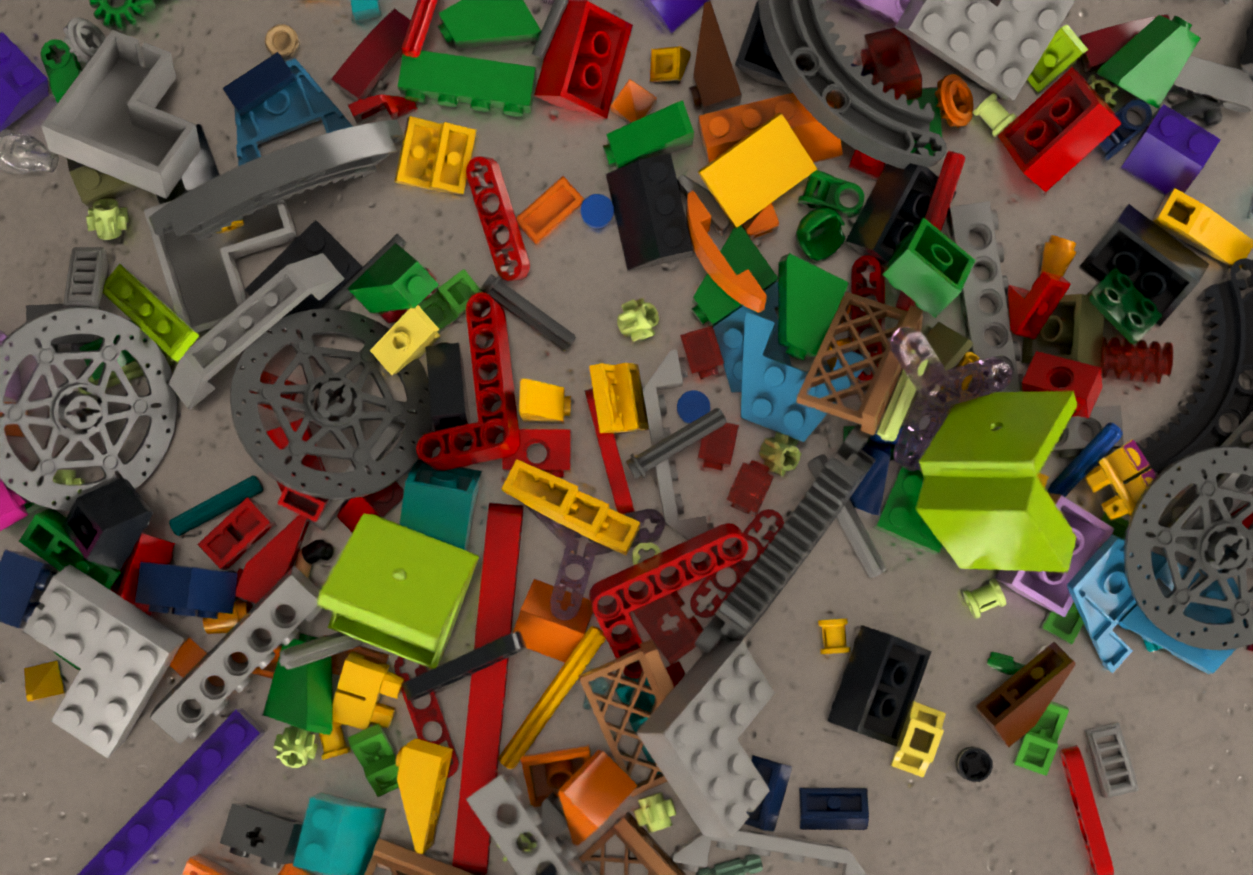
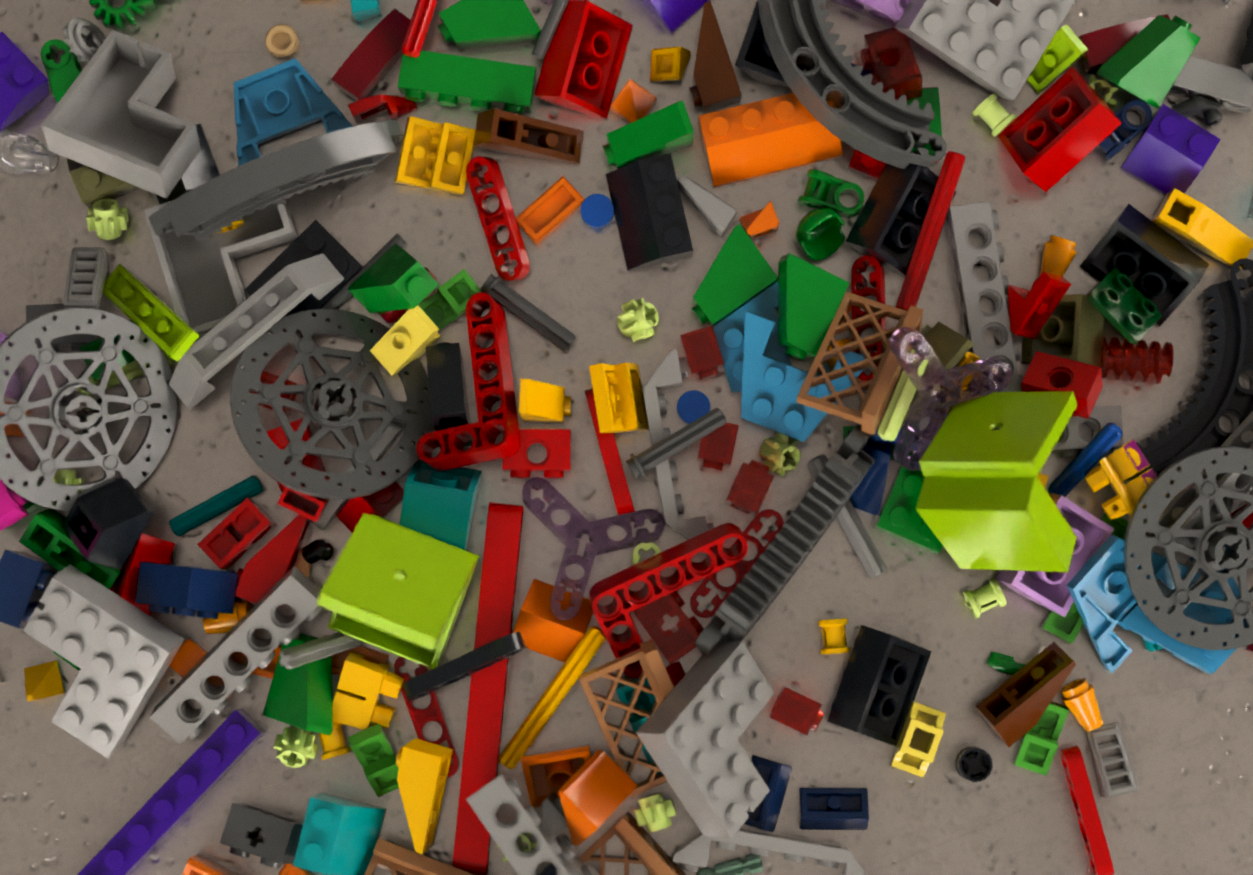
dark blue slope [222,52,297,116] -> none
yellow slope [501,459,641,555] -> none
clear light blue slope [583,668,610,710] -> none
orange slope [686,190,767,313] -> none
yellow tile [698,113,817,228] -> none
green brick [883,217,975,318] -> none
orange gear [935,74,974,128] -> none
none -> reddish brown slope [473,108,584,164]
none -> clear red brick [768,686,824,735]
none -> light orange cone [1061,678,1103,732]

